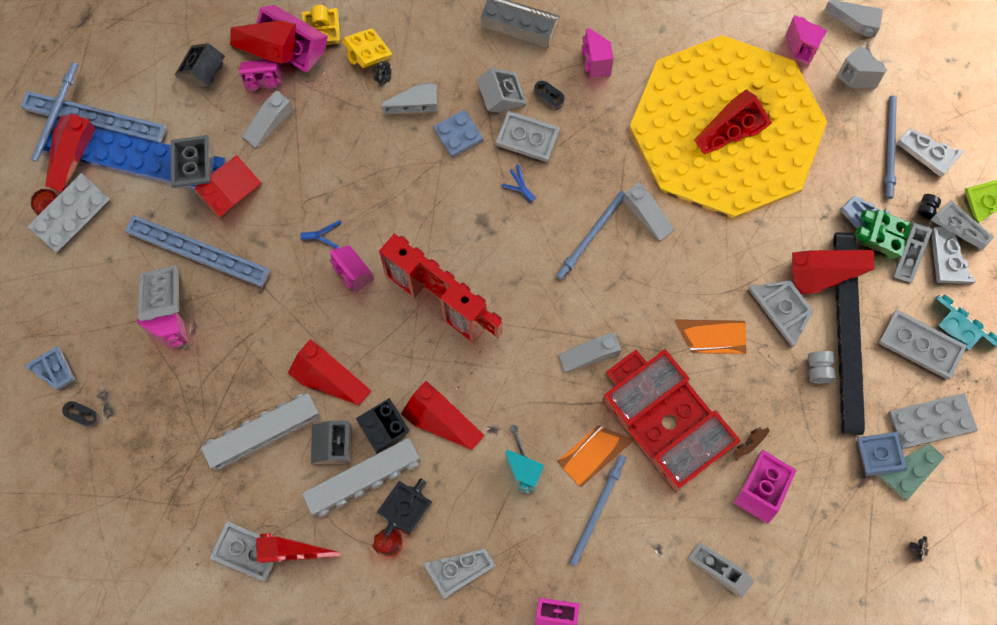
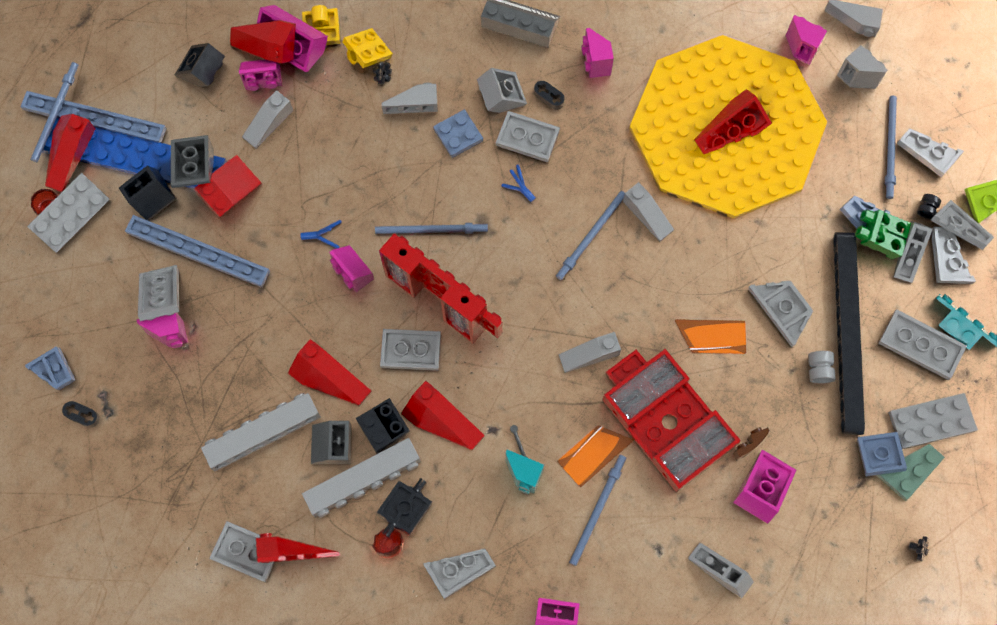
red wedge [792,250,875,295] -> none
none -> black slope [119,165,177,221]
none -> sand blue bar [375,223,488,234]
none -> light grey plate [380,329,441,371]

